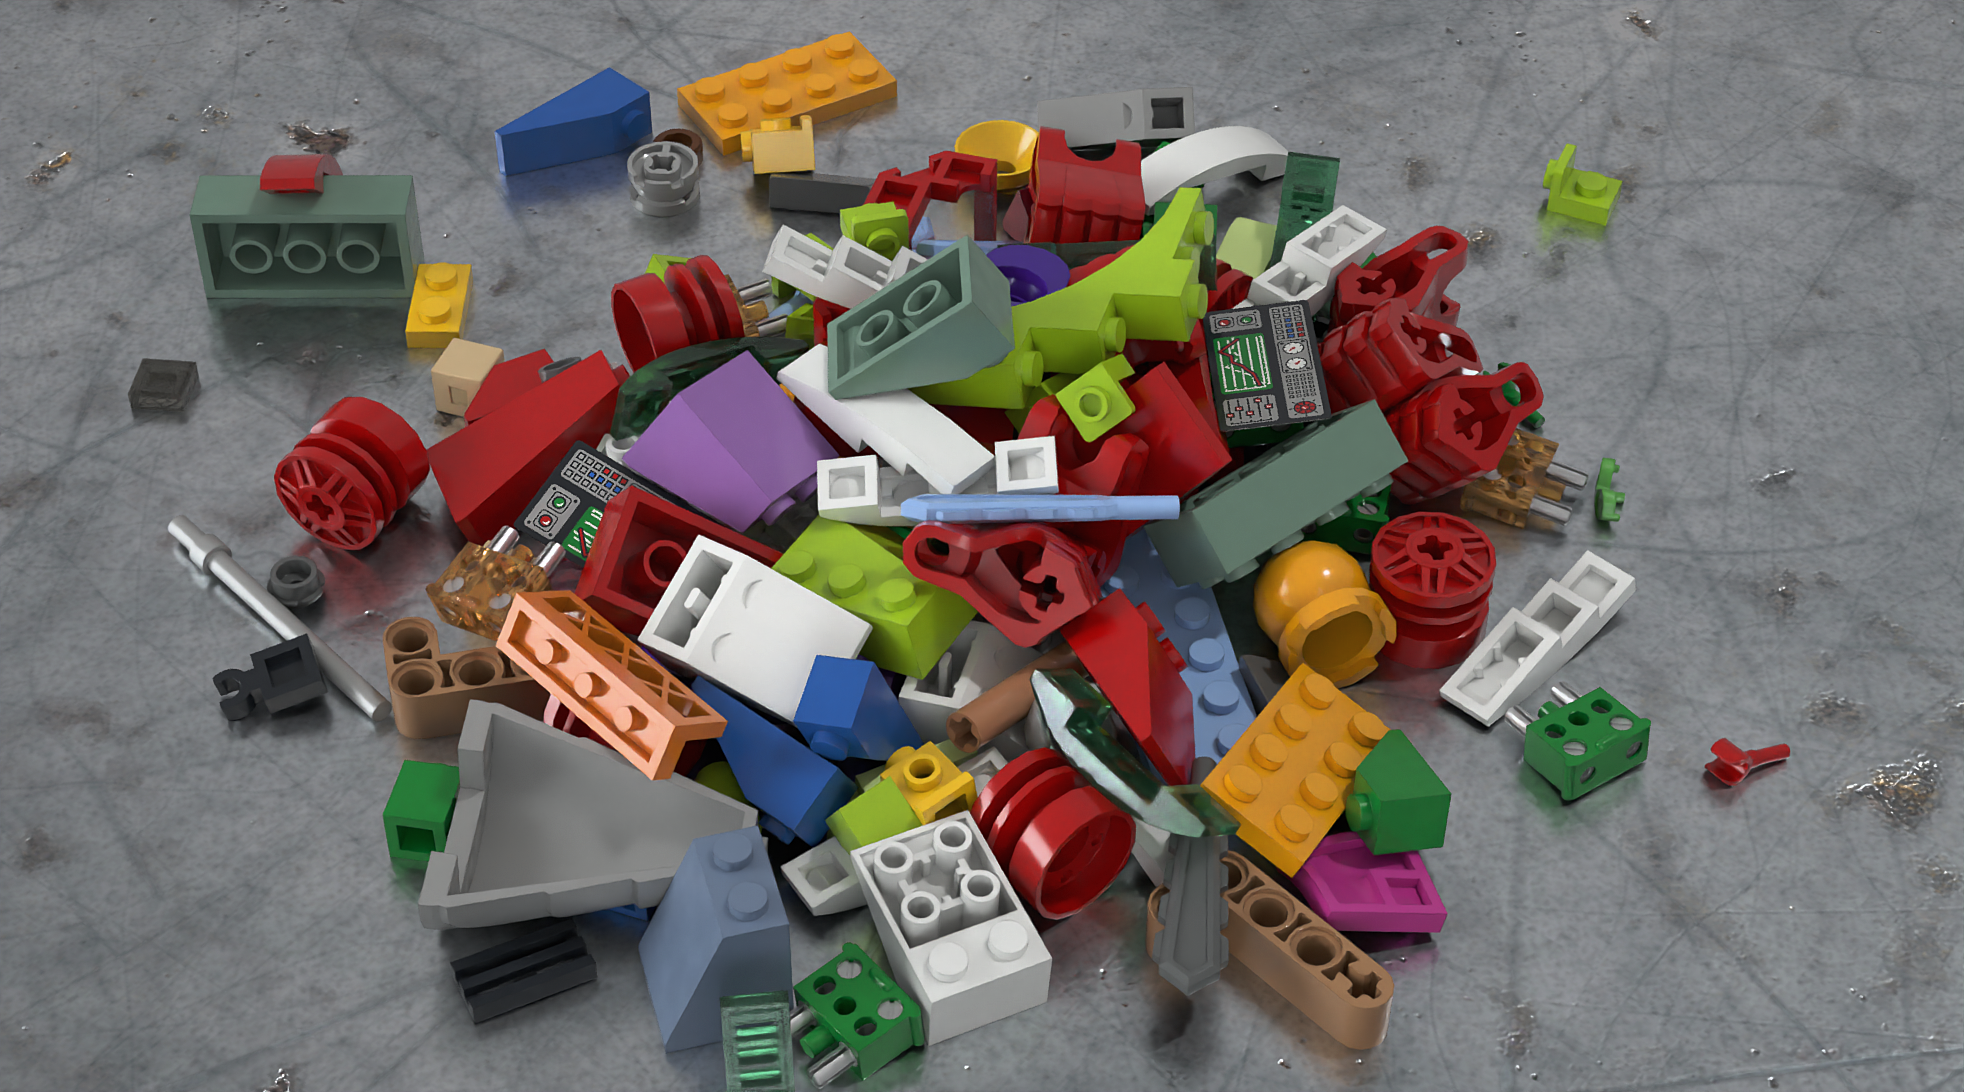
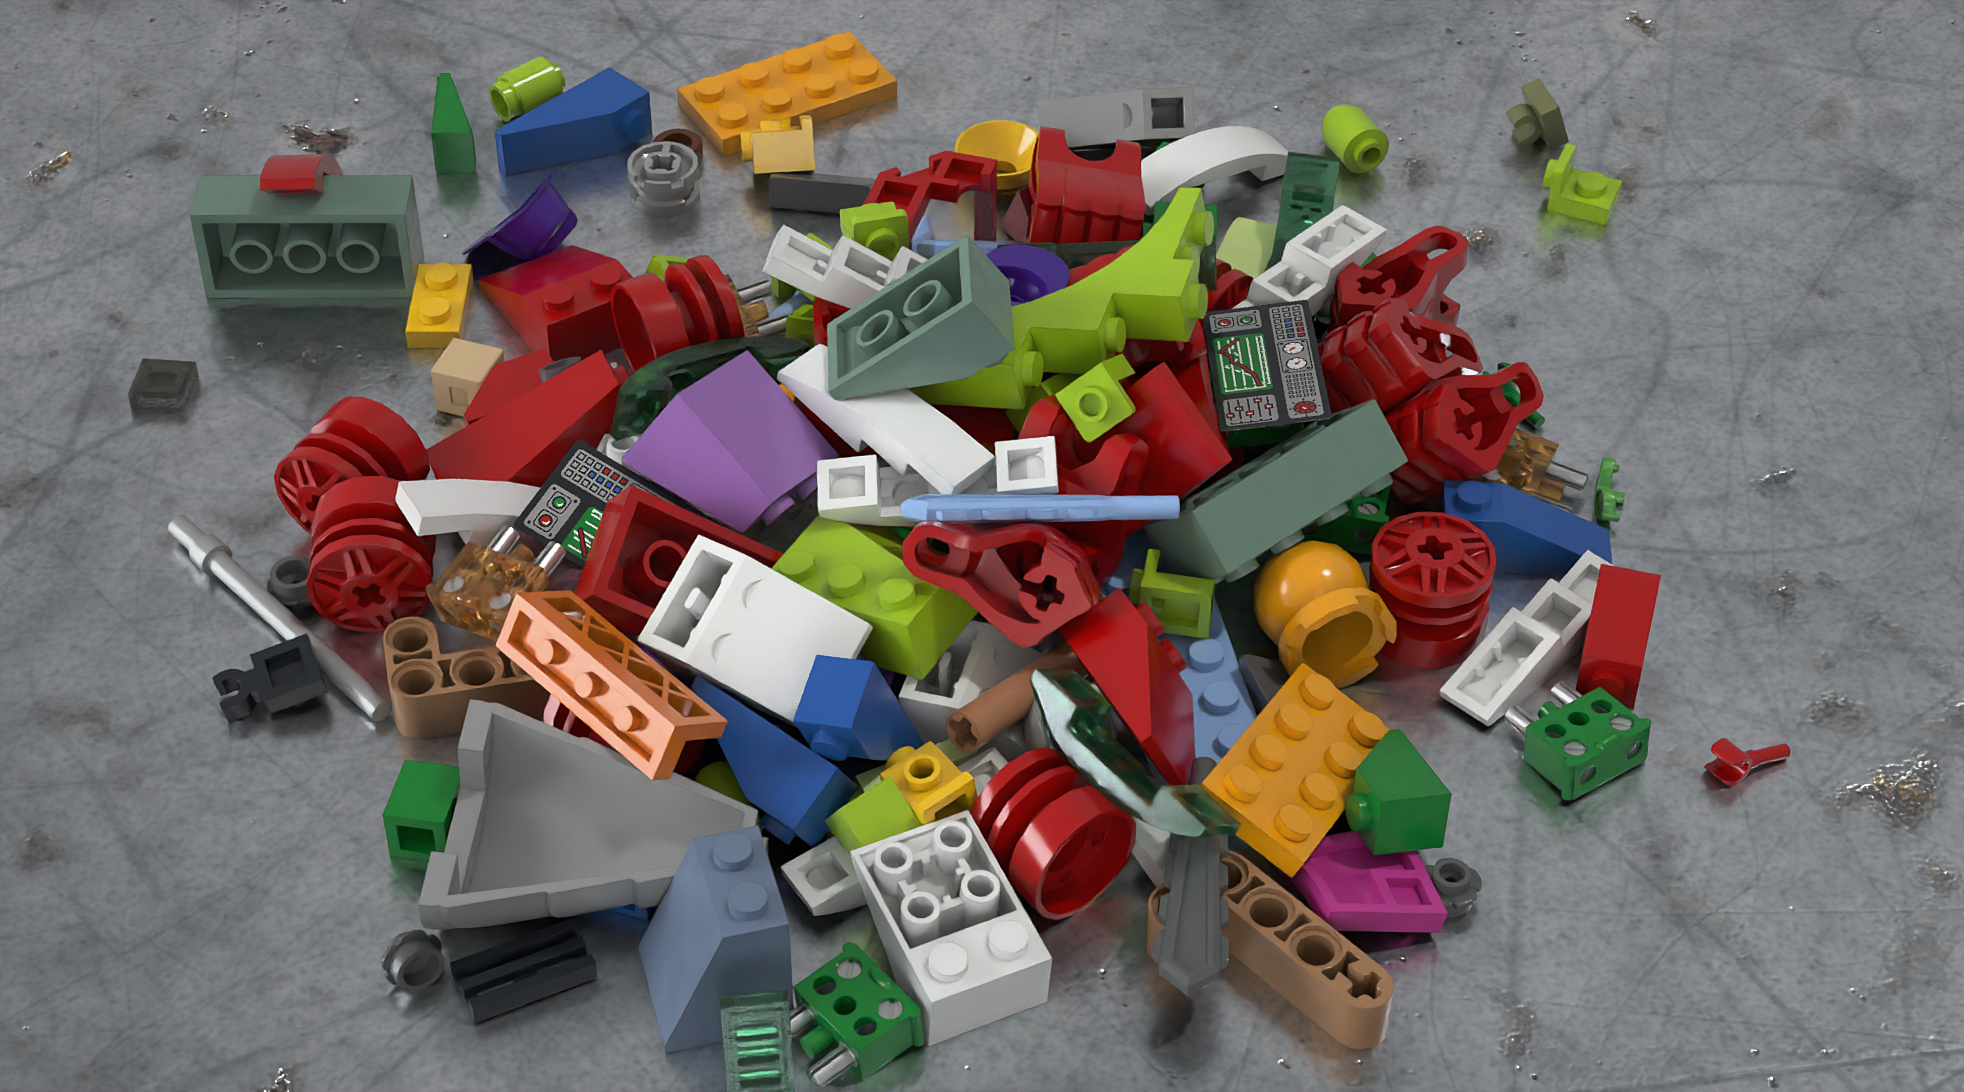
none -> red wheel [306,476,436,633]
none -> dark grey plate [381,930,445,992]
none -> white slope [395,479,546,557]
none -> green slope [431,73,476,174]
none -> dark purple piece [461,170,578,260]
none -> red slope [479,245,633,362]
none -> lime brick [488,56,566,122]
none -> lime bracket [1129,548,1215,639]
none -> lime brick [1321,104,1389,173]
none -> dark grey plate [1425,858,1482,917]
none -> blue slope [1439,480,1613,575]
none -> olive tile [1506,78,1569,150]
none -> red slope [1576,563,1661,709]

